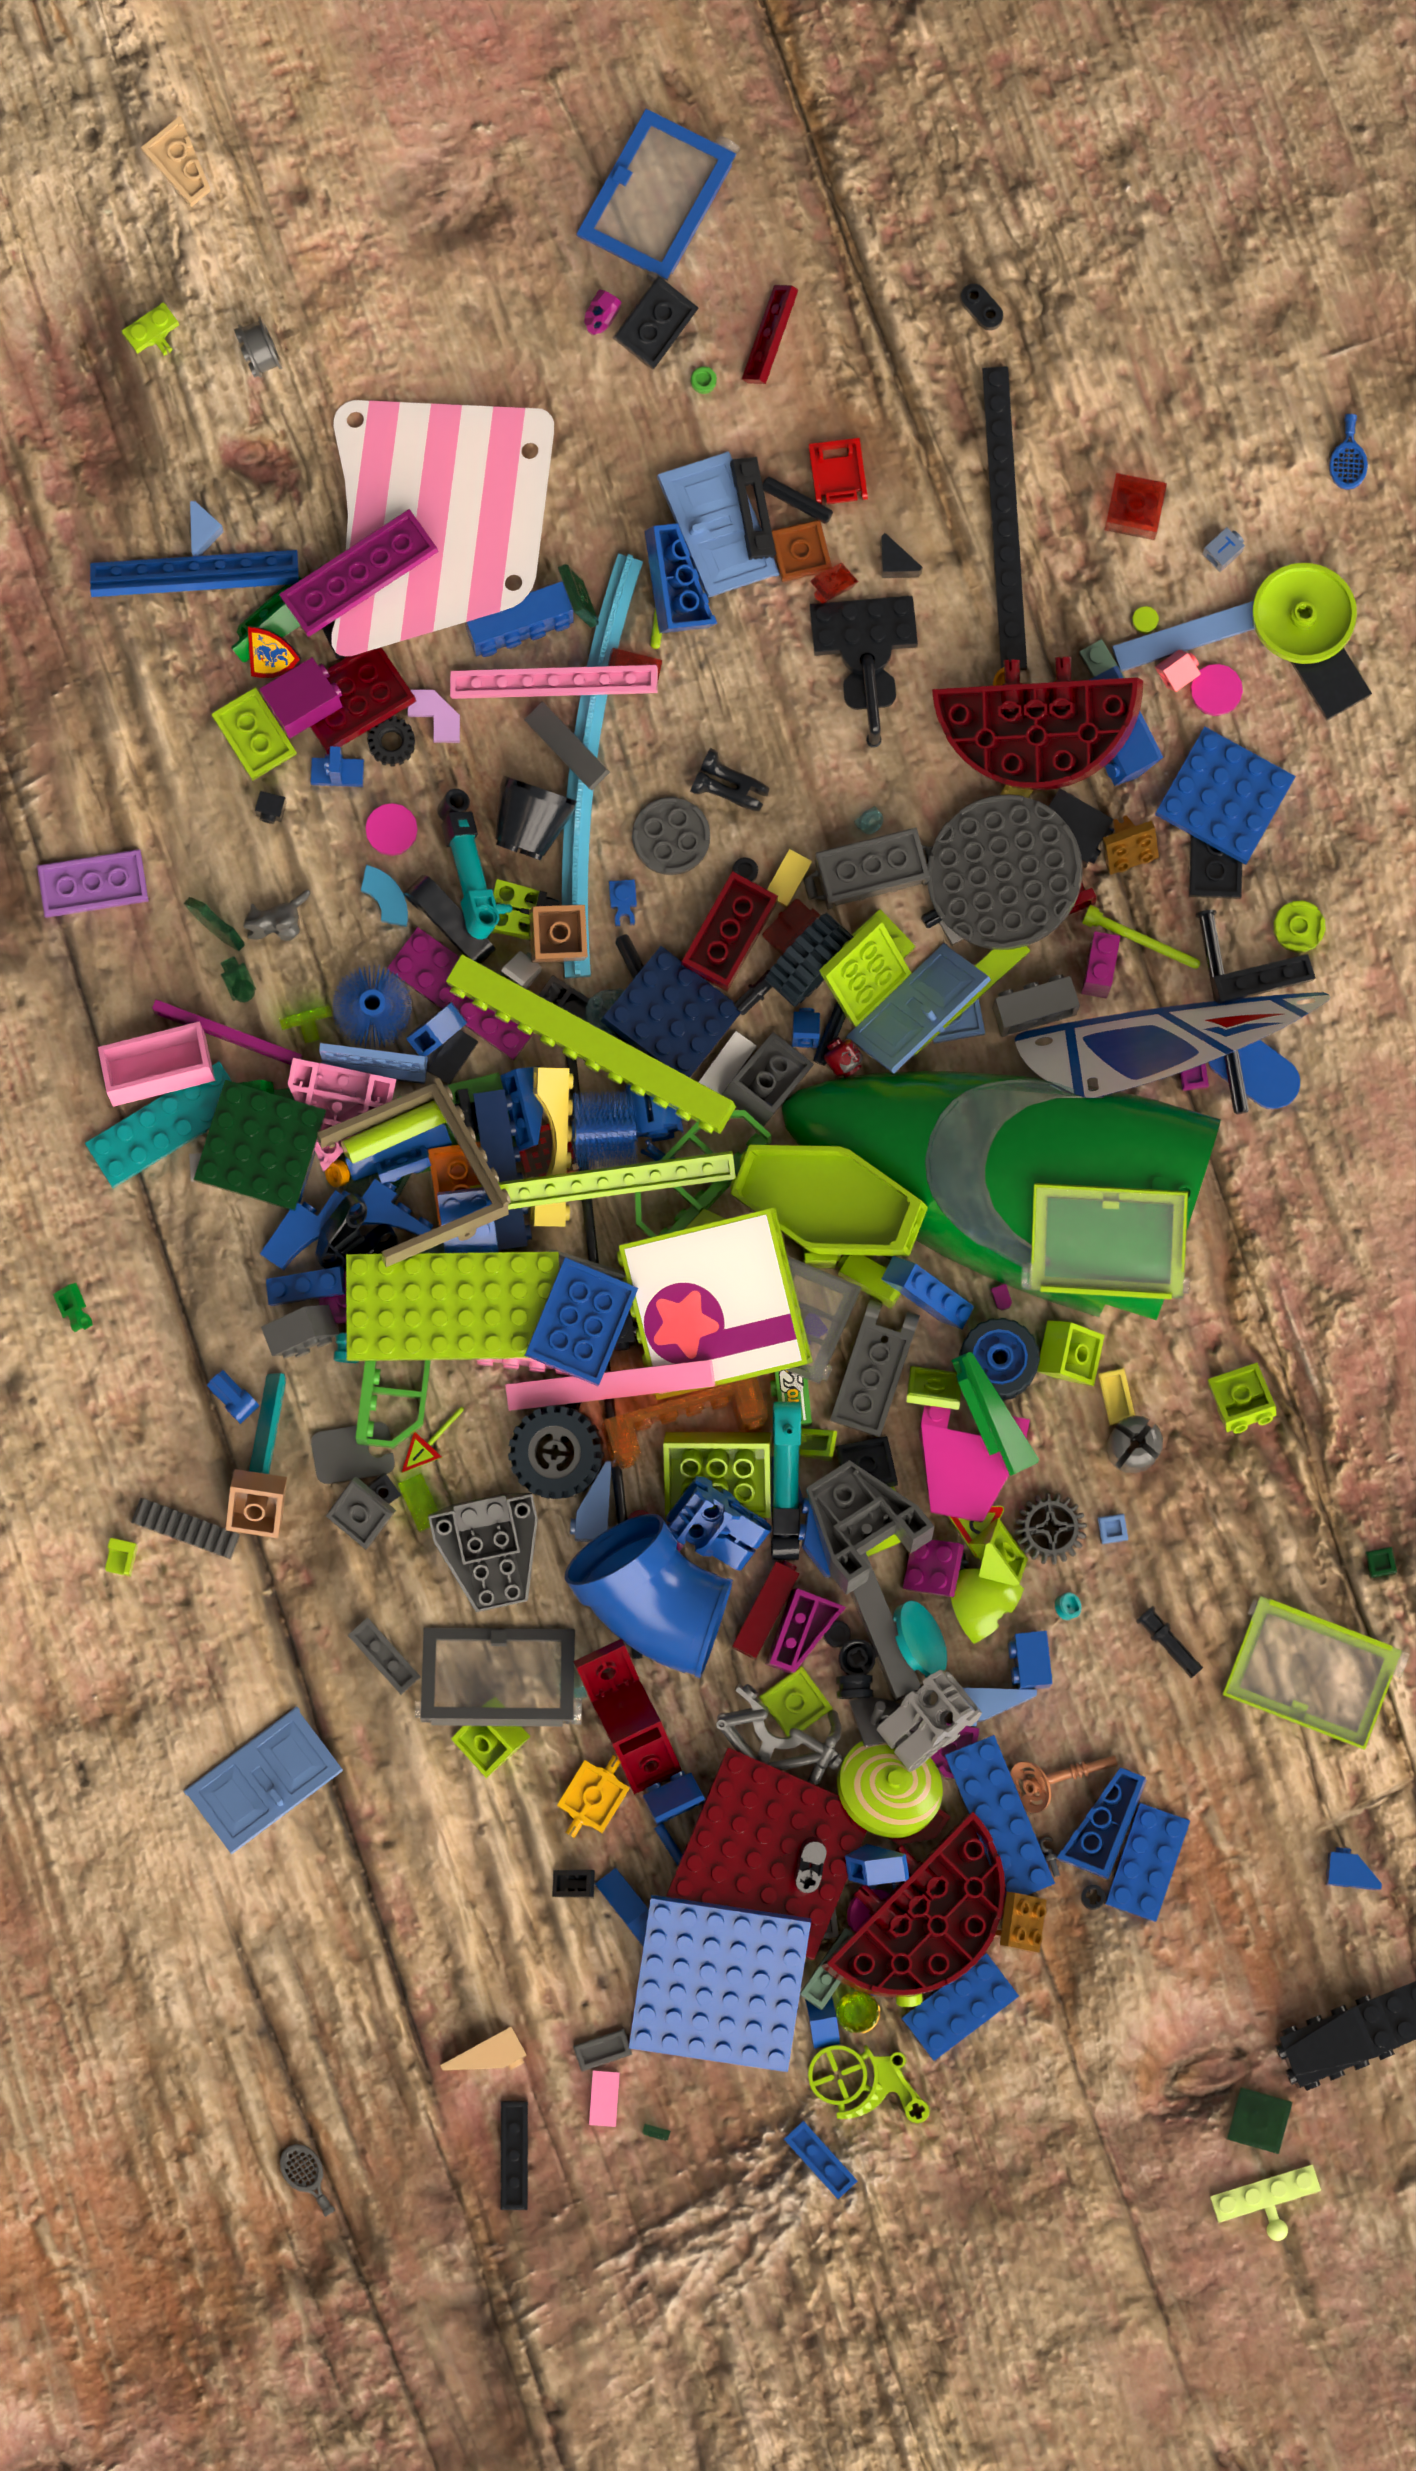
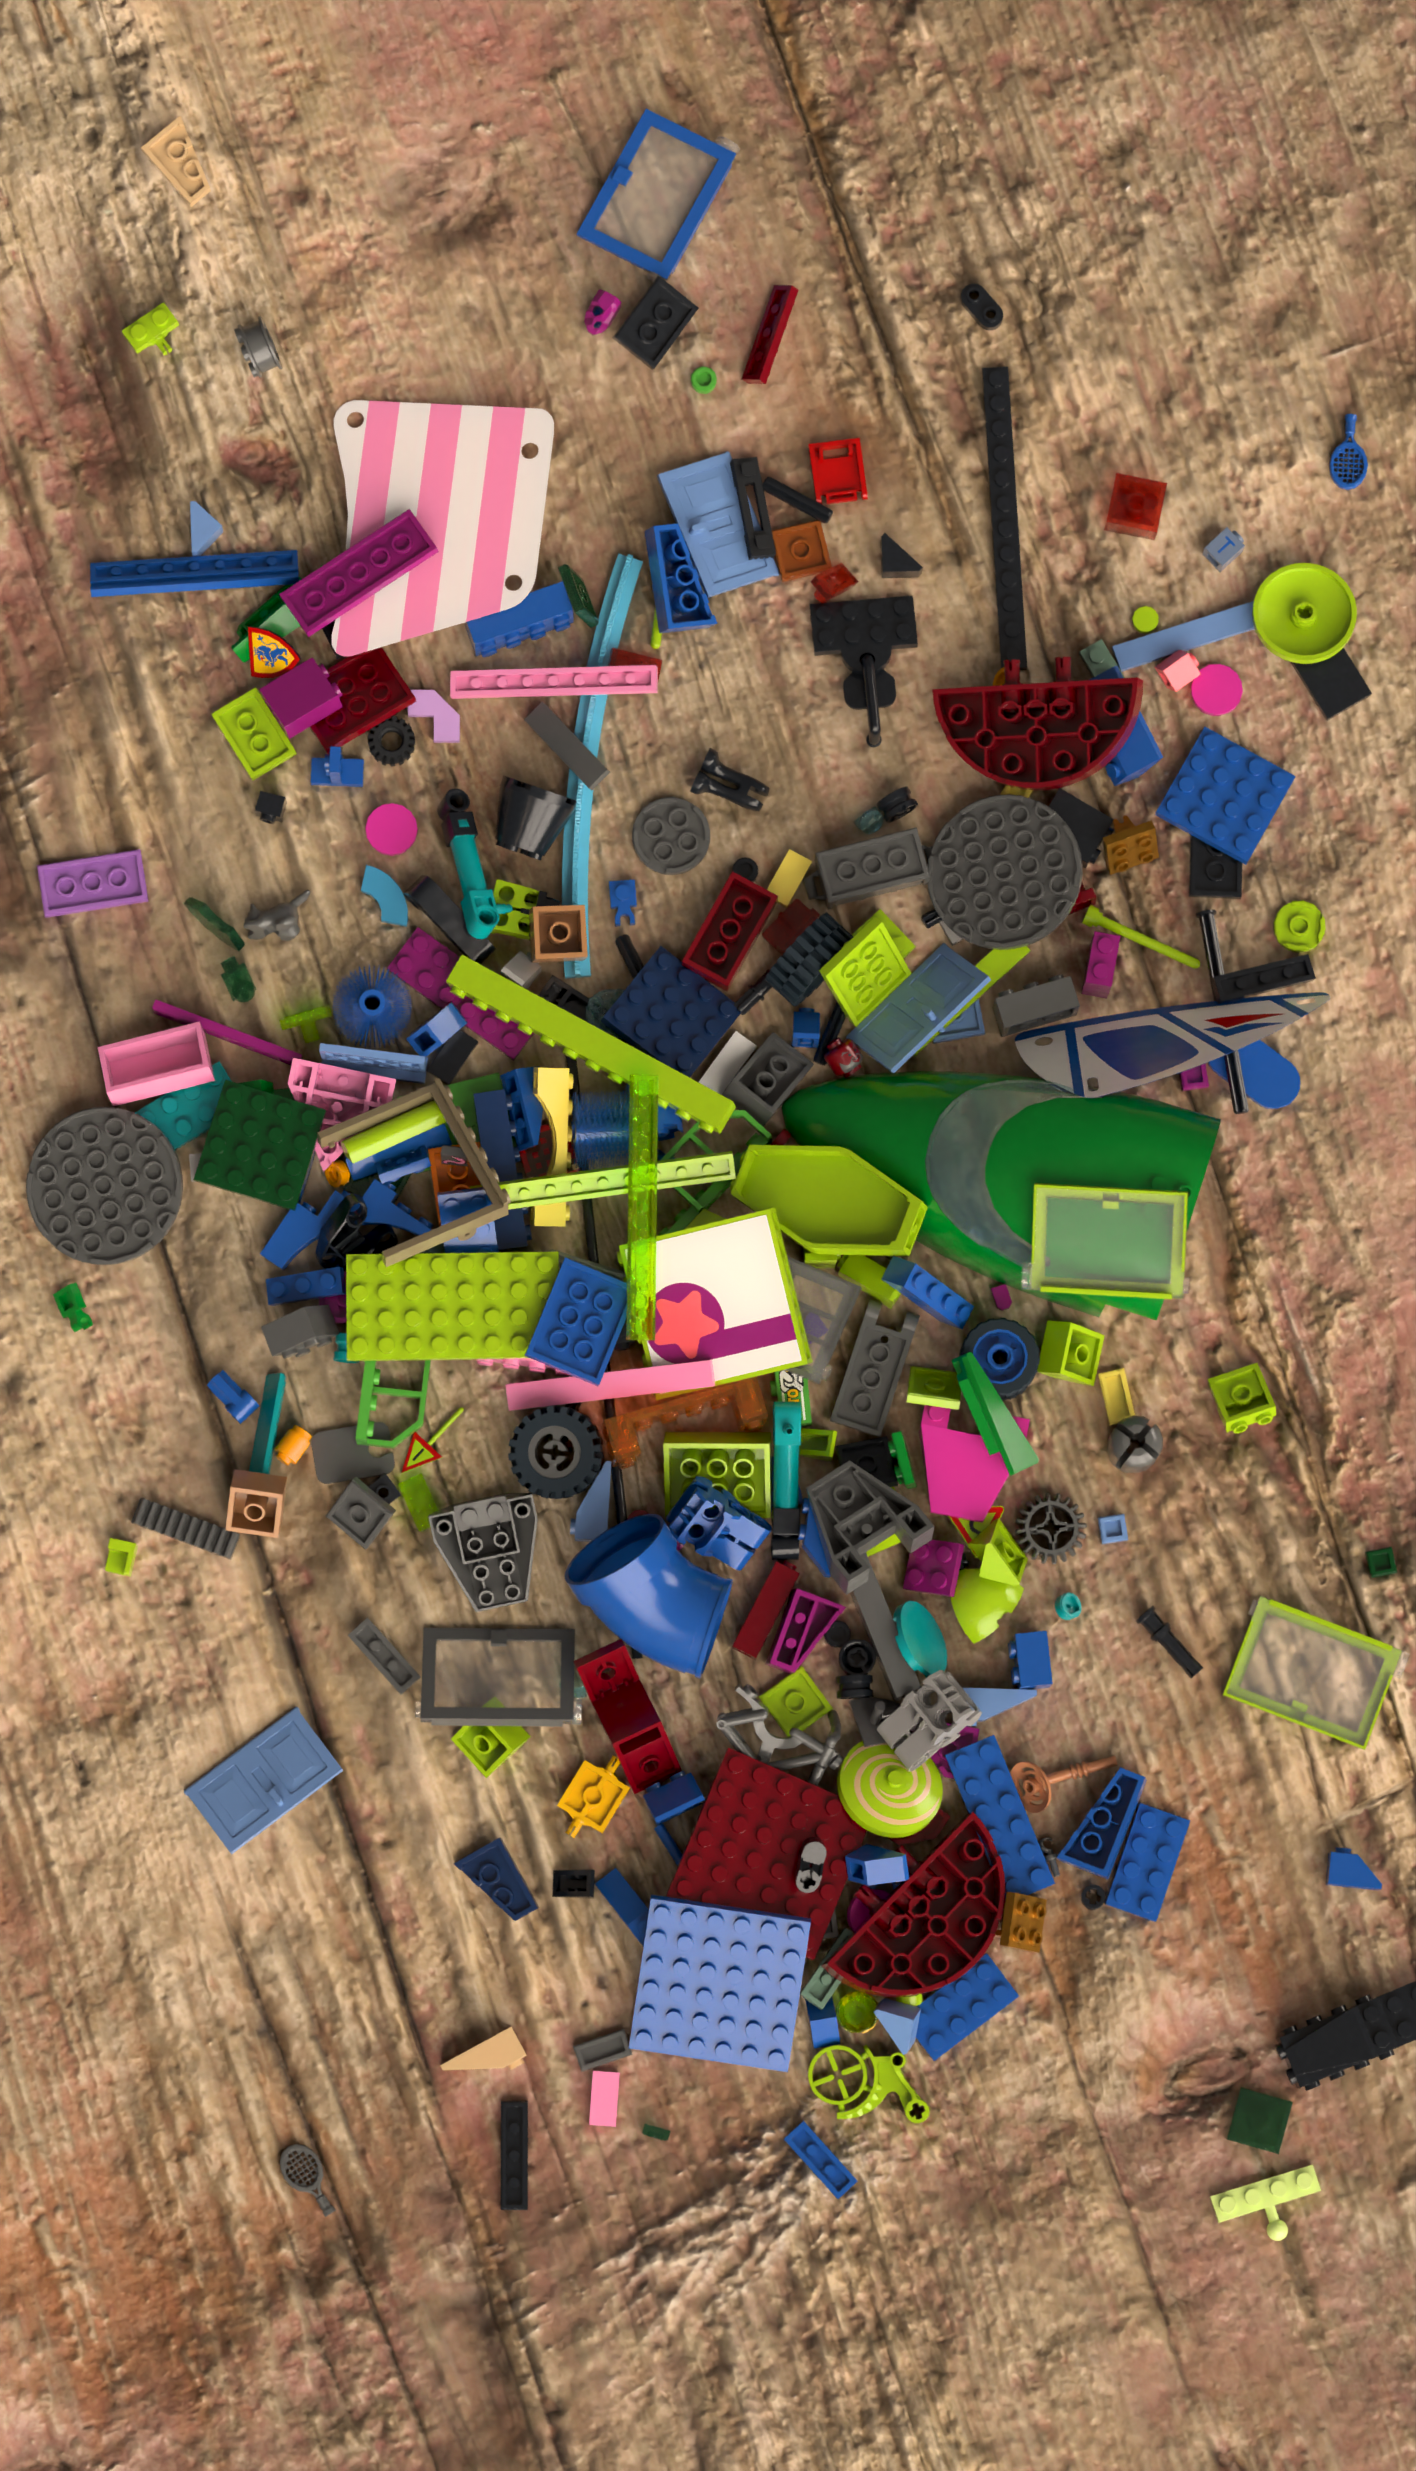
black hinge [454,1089,479,1136] -> none
none -> dark grey tile [26,1107,183,1265]
none -> light orange brick [274,1425,312,1465]
none -> dark grey tile [441,1145,468,1167]
none -> dark blue wing [454,1837,540,1921]
none -> clear neon green plate [626,1074,658,1341]
none -> dark red tile [770,1128,791,1145]
none -> medium blue slope [873,1998,921,2055]
none -> black wheel [877,786,918,823]
none -> green tile [888,1431,917,1489]

